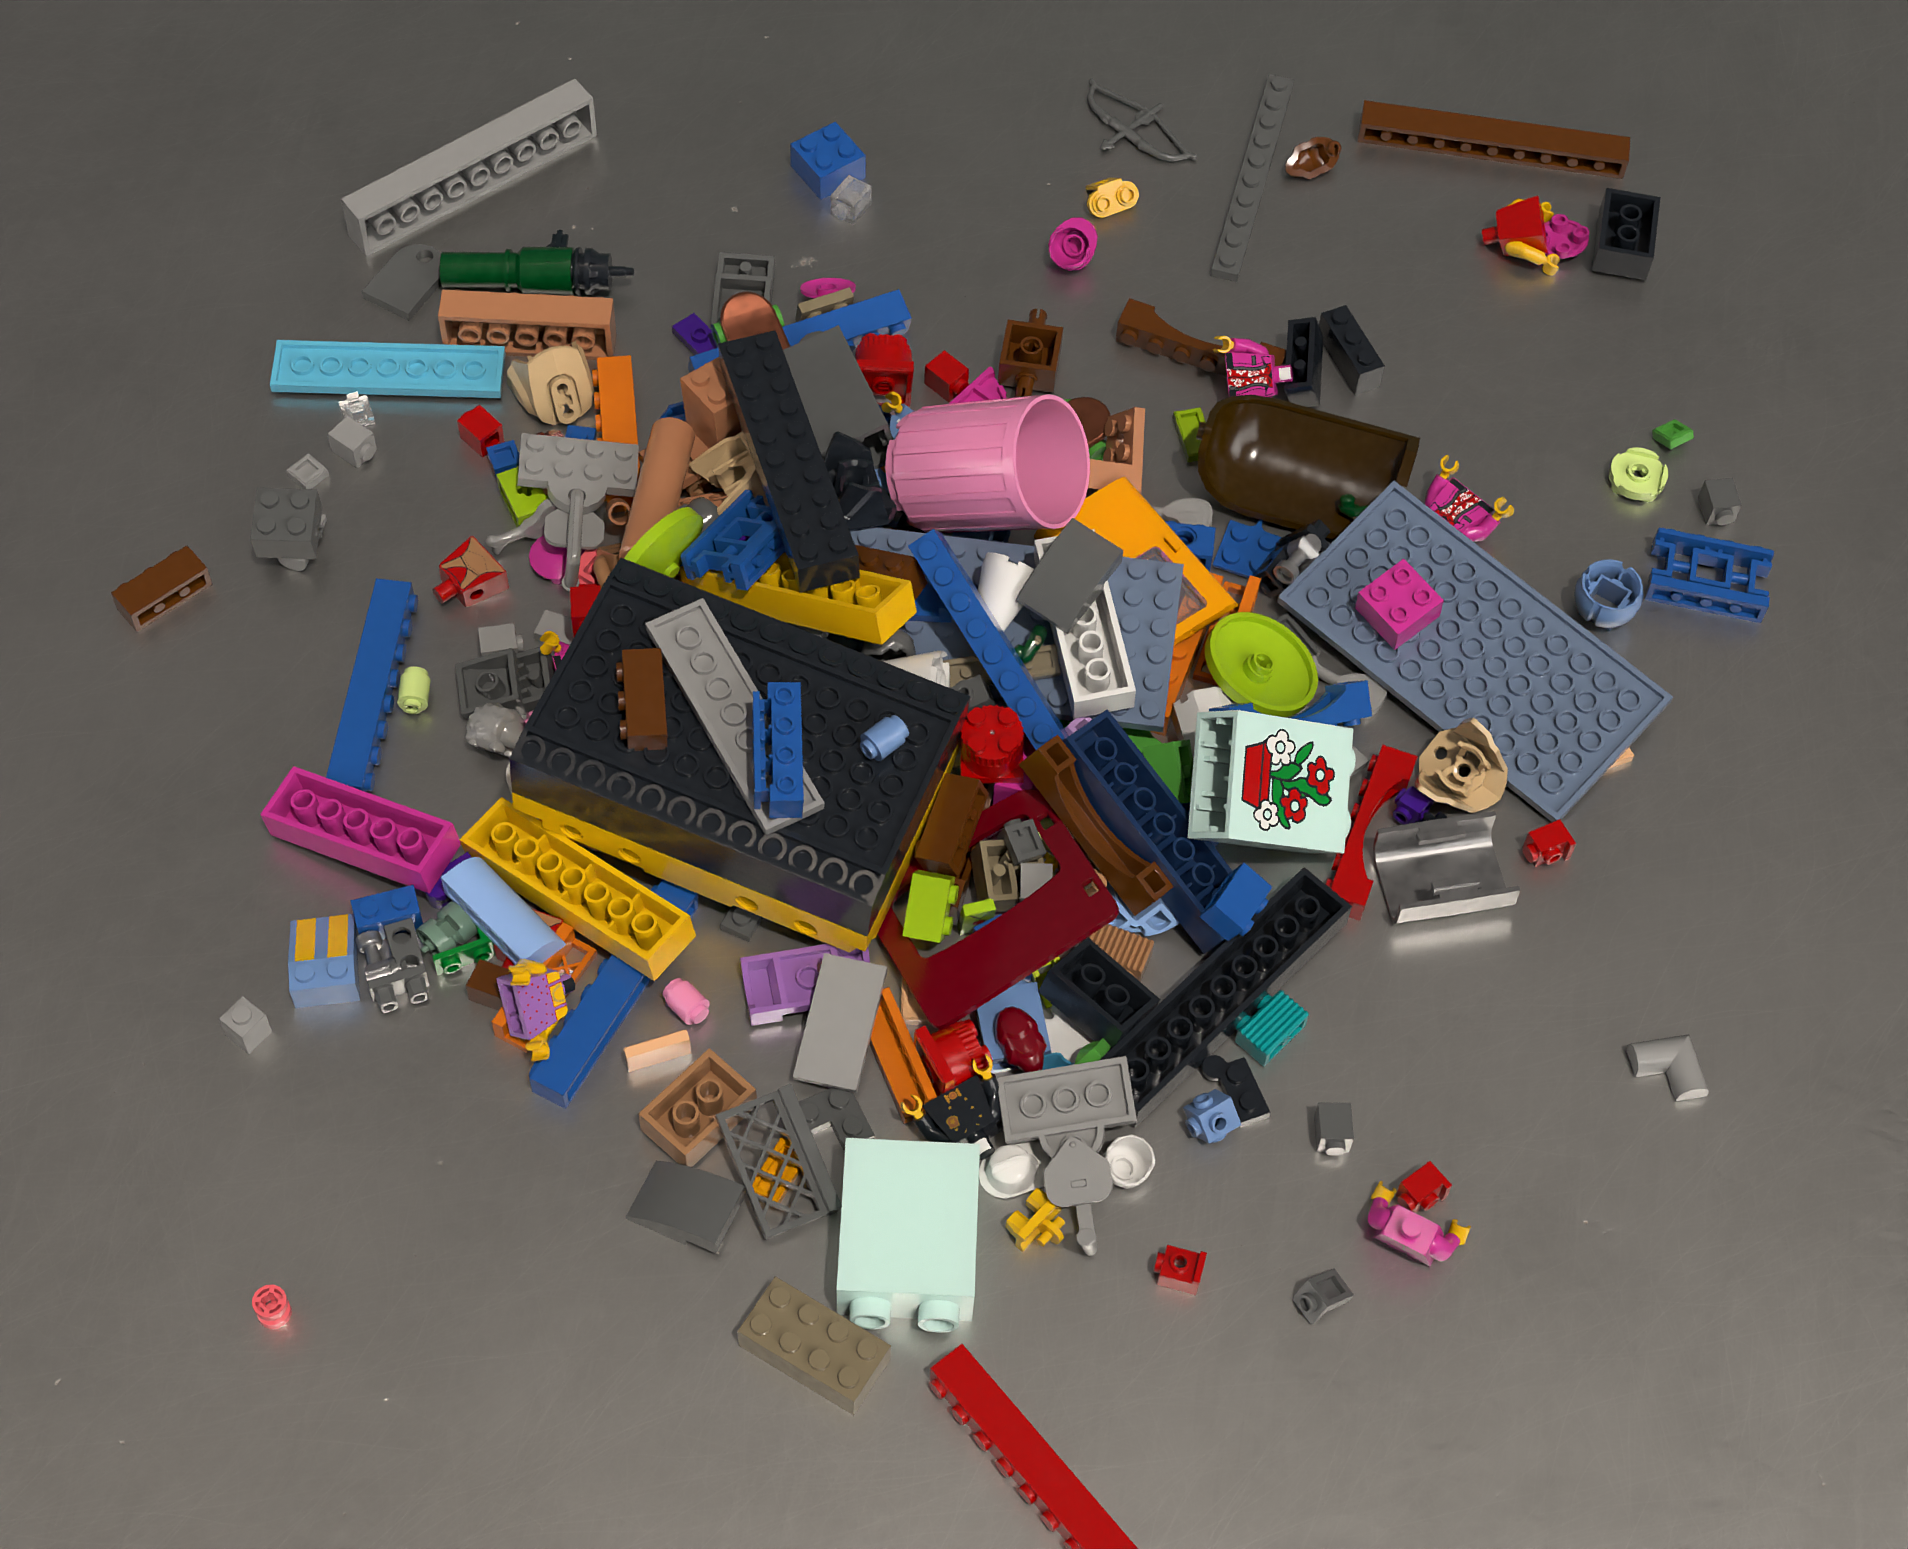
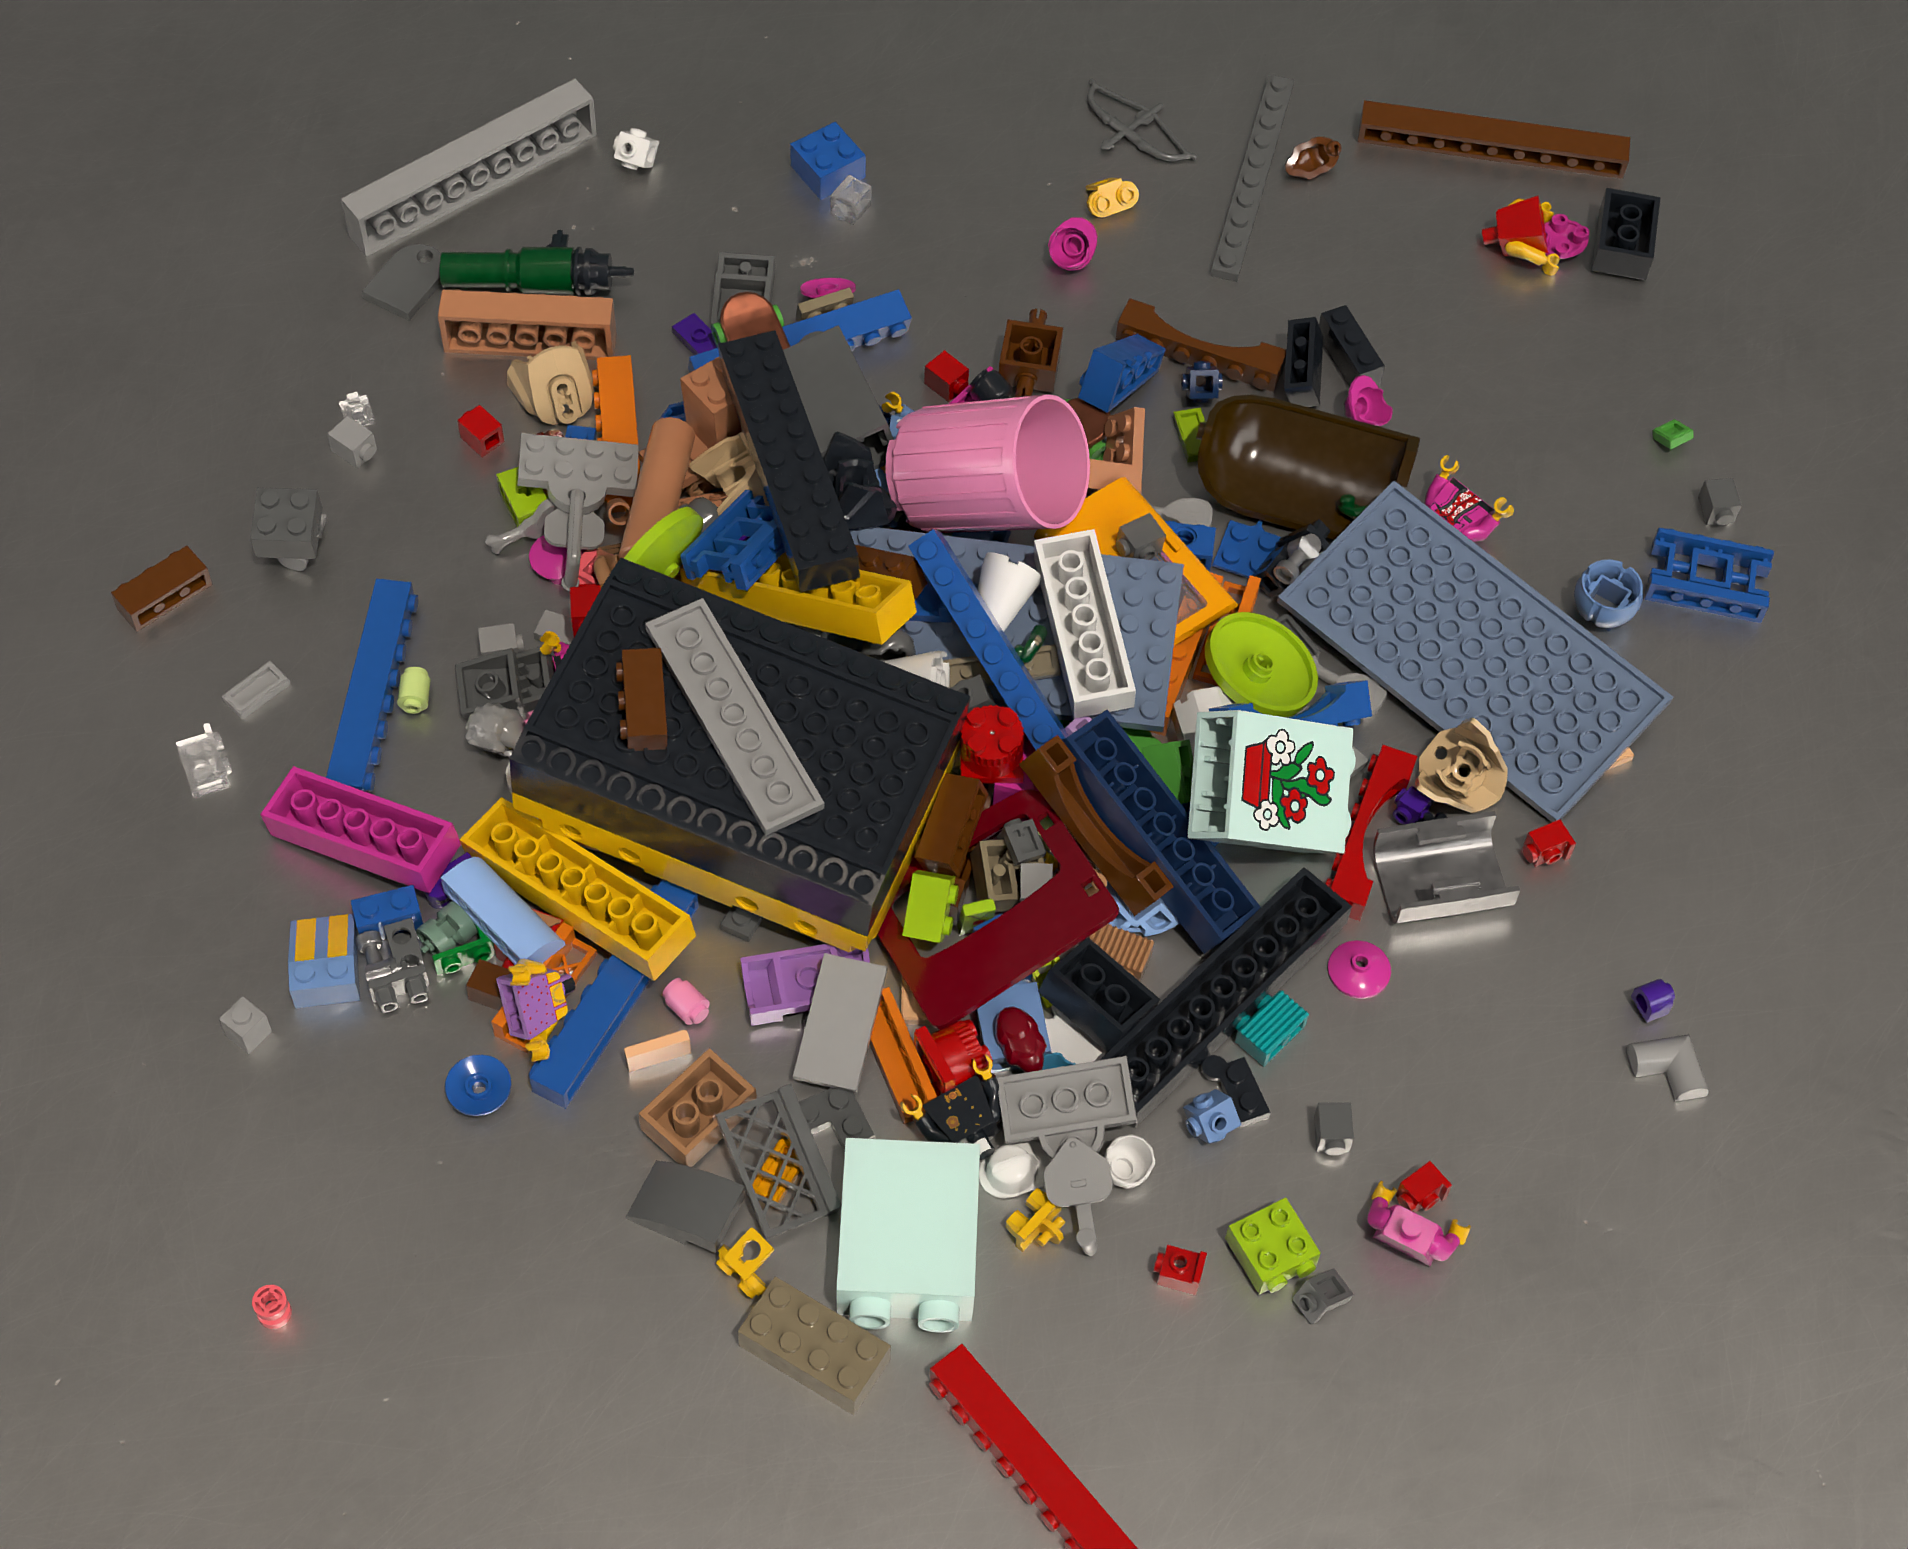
medium azure plate [270,340,506,398] -> none
light grey tile [286,454,329,489] -> none
red torso [432,536,509,607] -> none
blue plate [486,440,520,476] -> none
blue brick [752,682,804,818] -> none
red piece [855,333,914,407] -> none
medium blue brick [860,715,909,761] -> none
dark grey slope [1017,518,1123,634] -> none
bright green tile [1074,1038,1111,1065] -> none
blue brick [1199,862,1272,941] -> none
torso [1213,336,1293,398] -> none
dark pink brick [1355,559,1444,650] -> none
yellowish green plate [1609,447,1668,502] -> none
none -> clear bracket [176,723,233,798]
none -> light grey tile [222,661,291,720]
none -> blue dish [445,1055,512,1116]
none -> white brick [613,128,659,170]
none -> yellow bracket [716,1228,774,1299]
none -> black head [970,369,1012,401]
none -> blue wedge [1078,334,1166,413]
none -> dark grey brick [1116,513,1166,560]
none -> dark blue brick [1181,361,1223,403]
none -> lime brick [1225,1197,1321,1295]
none -> dark pink dish [1328,940,1391,999]
none -> dark pink piece [1344,375,1393,426]
none -> dark purple plate [1631,979,1675,1023]

